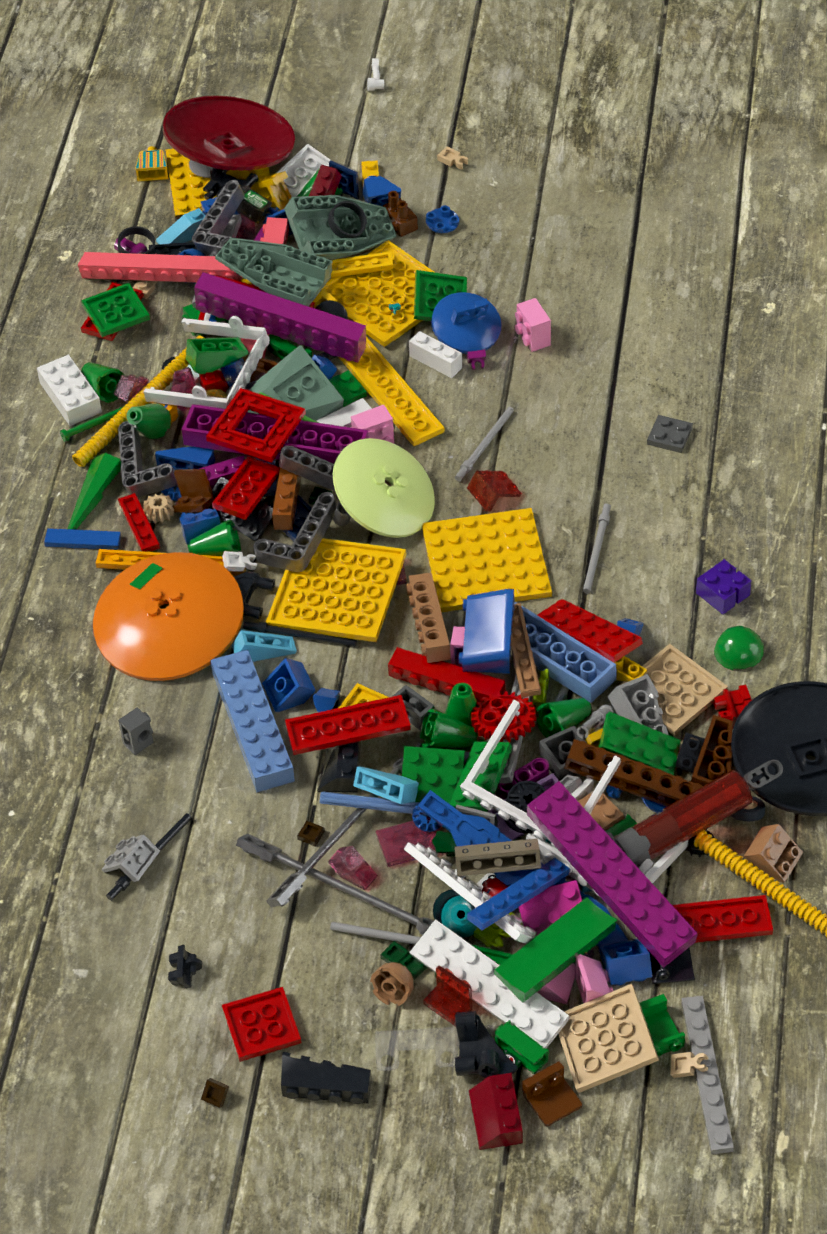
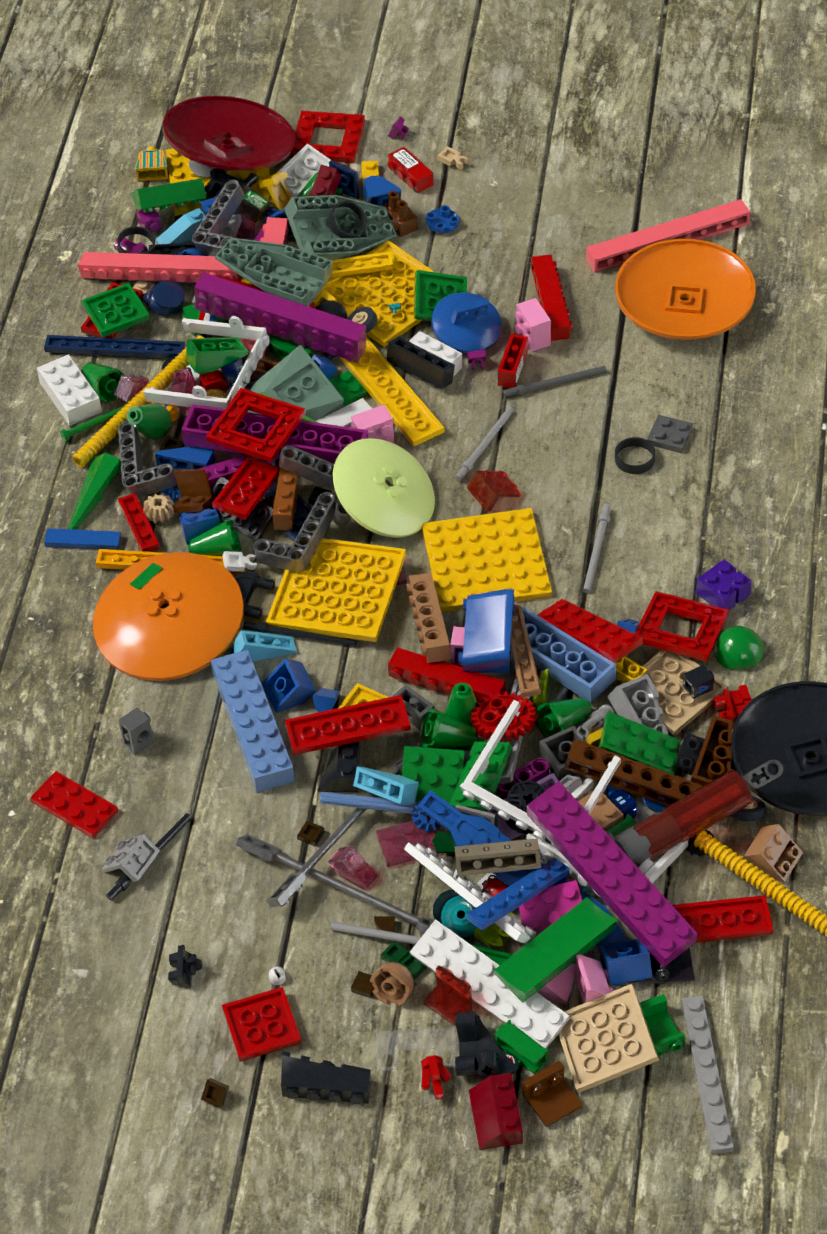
white brick [367,58,384,91] -> none
tan plate [670,1052,709,1078] -> none
none -> red plate [30,771,118,839]
none -> dark blue plate [44,335,186,358]
none -> green slope [131,178,206,213]
none -> magenta brick [136,208,162,232]
none -> dark blue piece [144,281,185,316]
none -> dark brown tile [159,436,185,451]
none -> white hinge [268,966,286,985]
none -> red plate [290,110,365,163]
none -> black wheel [348,307,377,334]
none -> dark brown tile [351,971,374,998]
none -> dark brown tile [374,916,395,932]
none -> black brick [386,337,455,389]
none -> red brick [387,147,434,193]
none -> magenta tile [388,117,409,139]
none -> red rock [421,1055,451,1100]
none -> red brick [498,334,528,388]
none -> dark grey bar [503,366,607,397]
none -> red brick [531,254,573,341]
none -> coral brick [586,199,750,273]
none -> clear blue brick [607,789,637,819]
none -> orange dish [615,239,756,340]
none -> black tyre [615,437,655,474]
none -> red plate [634,591,729,661]
none -> black brick [682,665,715,699]

